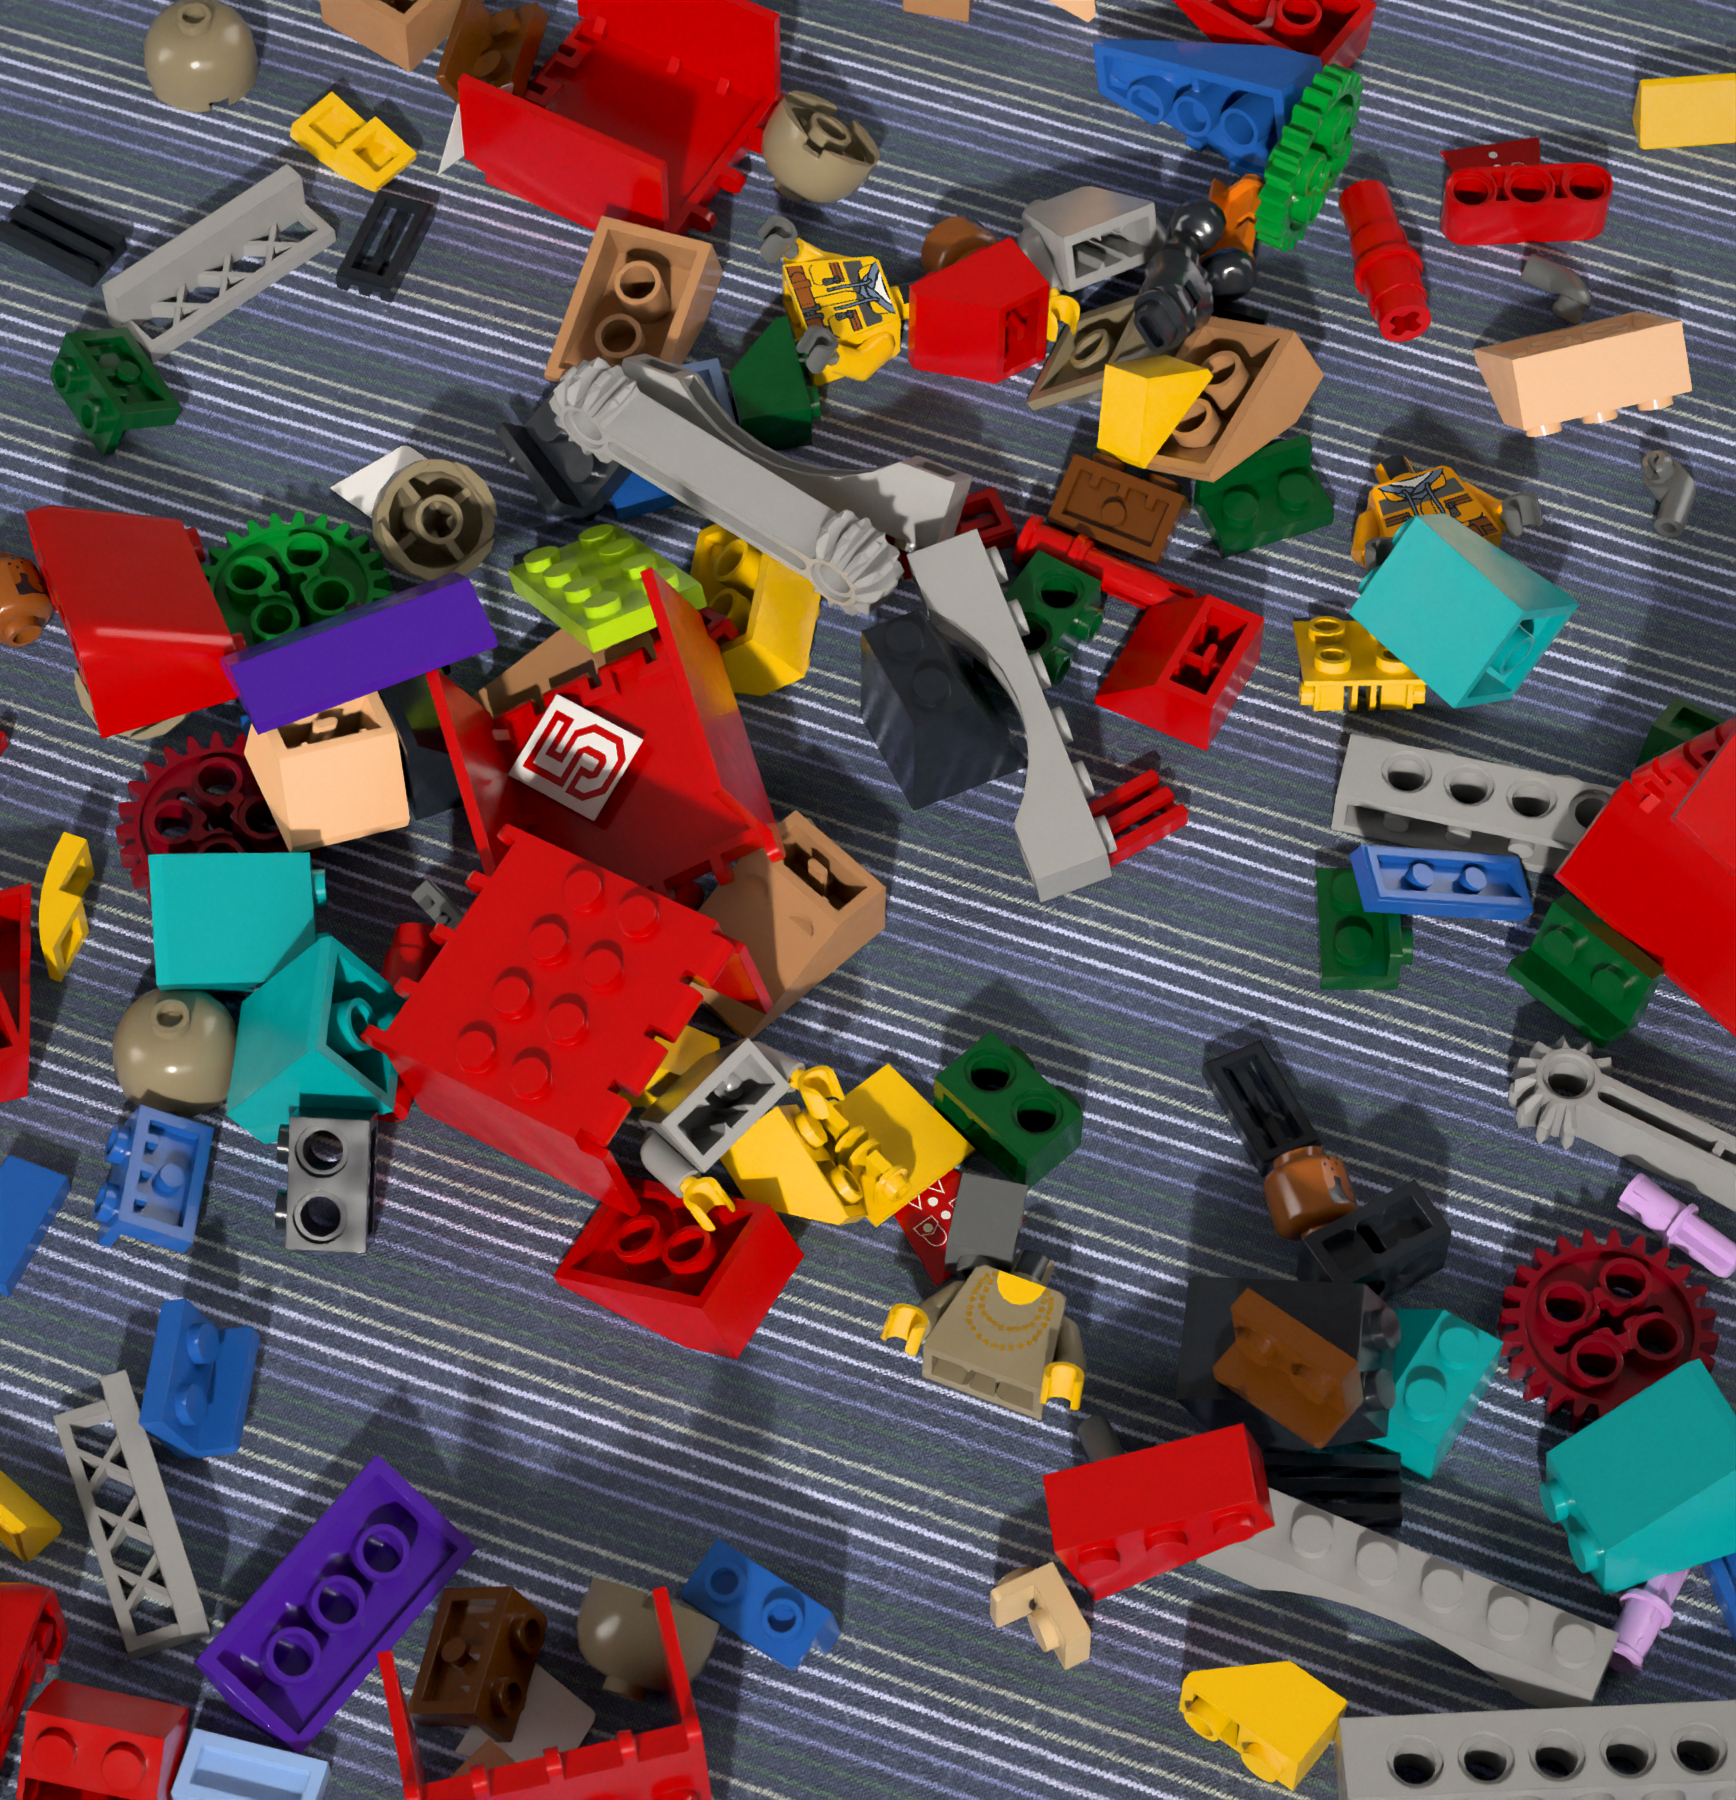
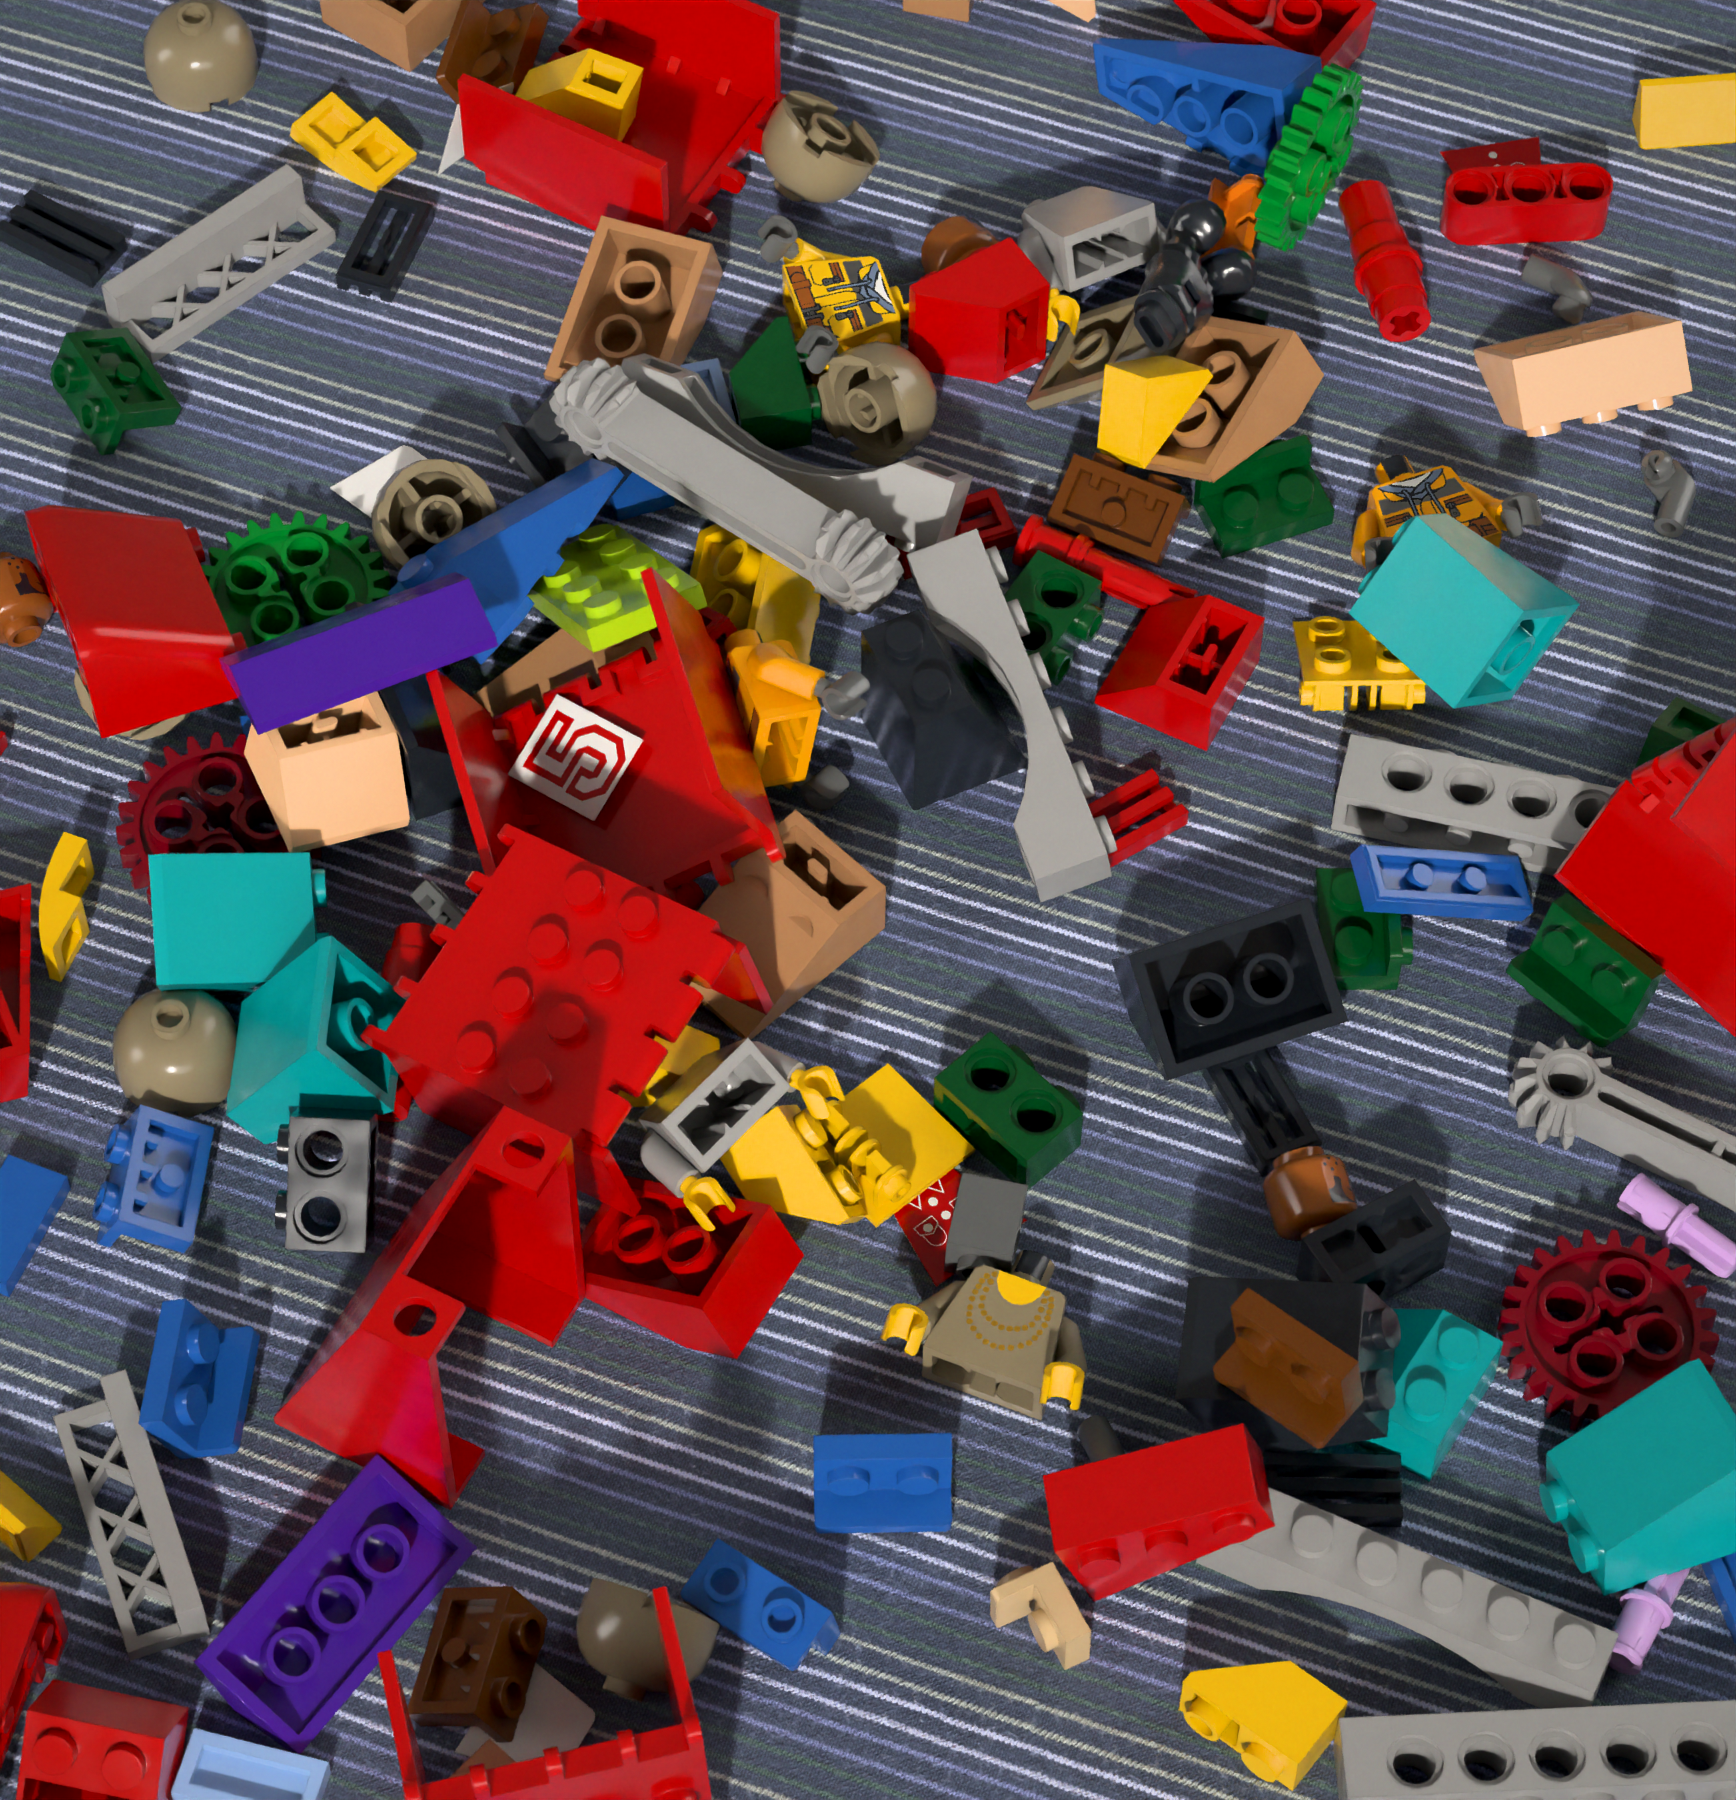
none -> red windscreen [273,1105,586,1510]
none -> blue wedge [387,458,624,665]
none -> yellow slope [515,48,643,142]
none -> light orange torso [724,629,870,811]
none -> blue bracket [813,1433,953,1534]
none -> dark tan cylinder [817,341,938,466]
none -> black slope [1111,897,1348,1081]

